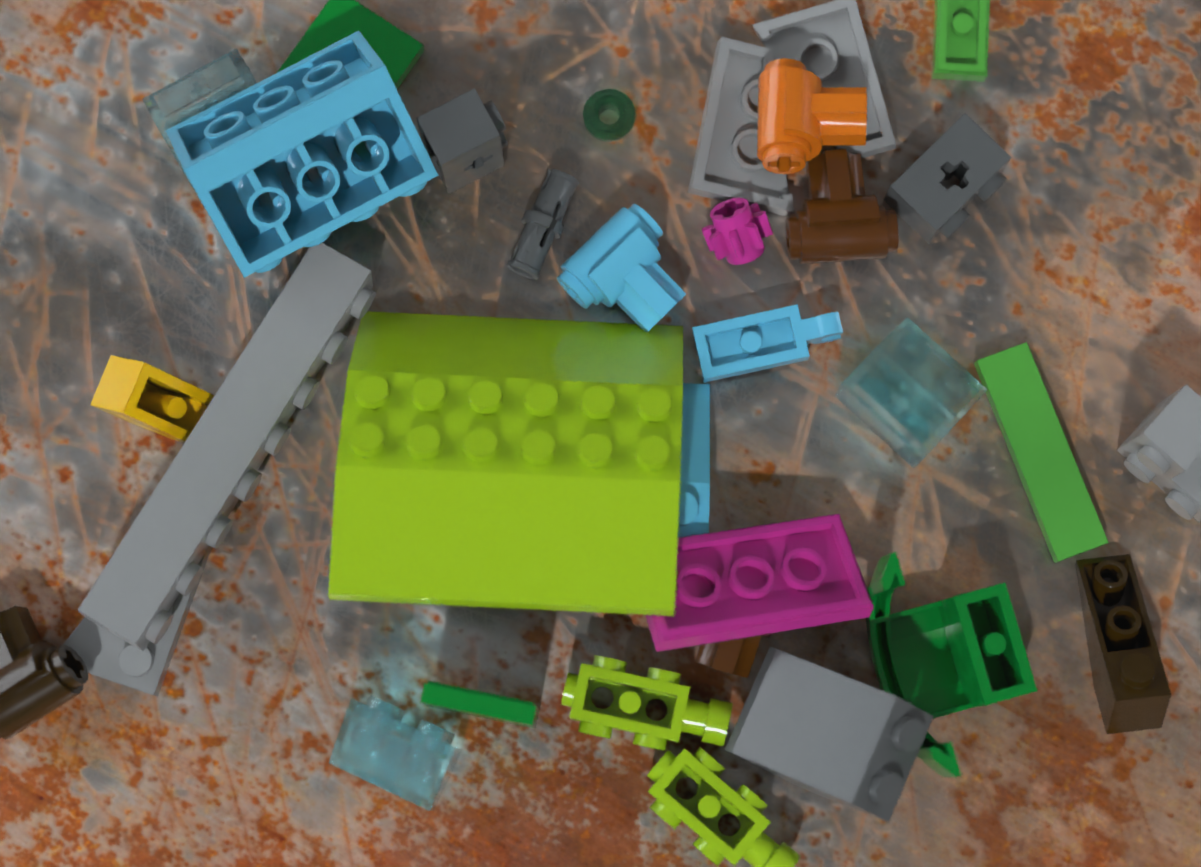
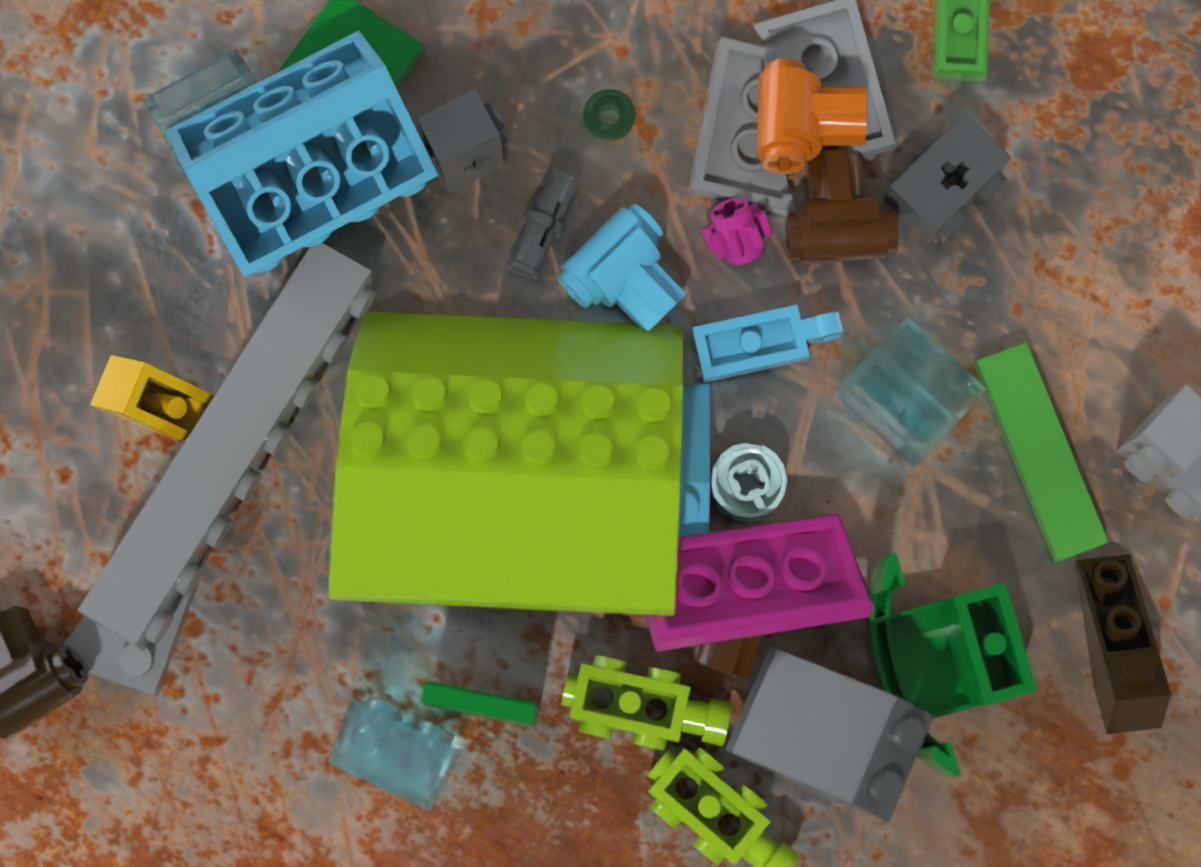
none -> light aqua wheel [710,442,787,523]

